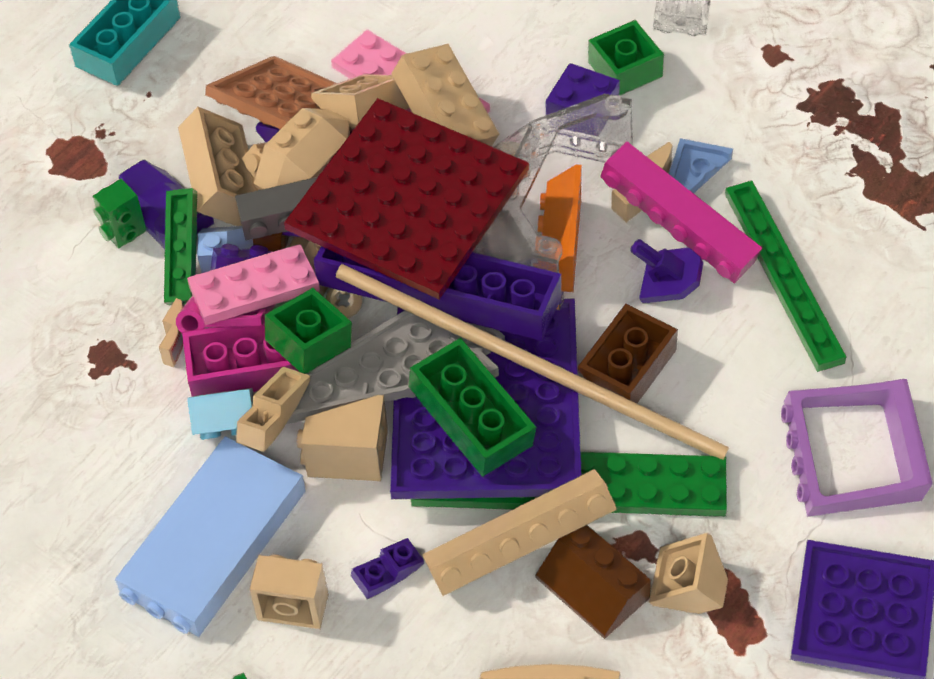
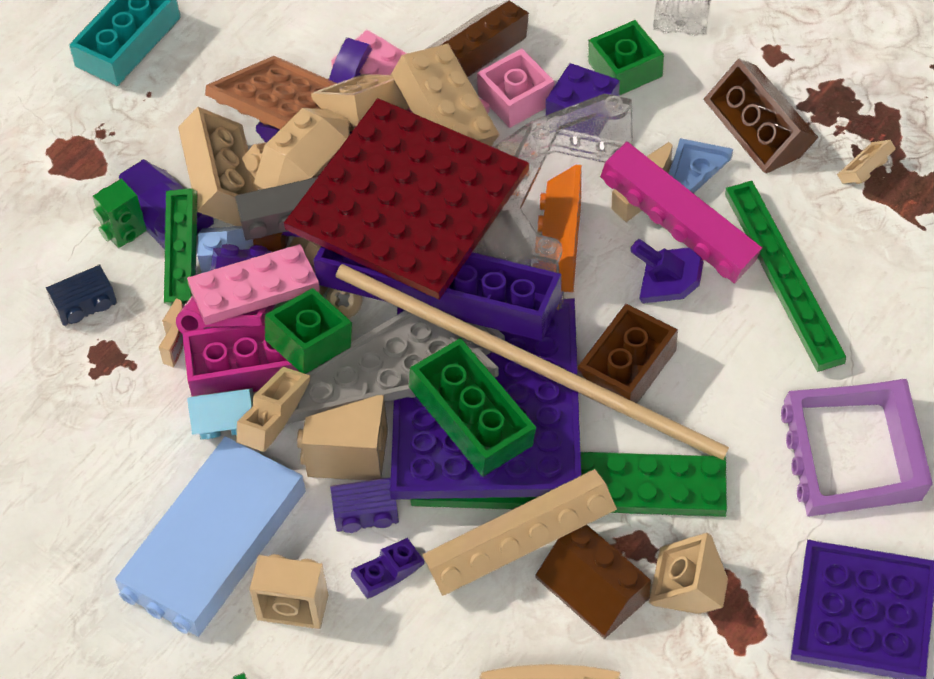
none -> dark blue brick [45,264,117,326]
none -> dark purple slope [329,37,372,83]
none -> dark purple brick [330,477,399,533]
none -> reddish brown slope [426,0,529,77]
none -> bright pink brick [477,49,554,128]
none -> reddish brown slope [703,58,819,173]
none -> tan plate [837,140,896,184]

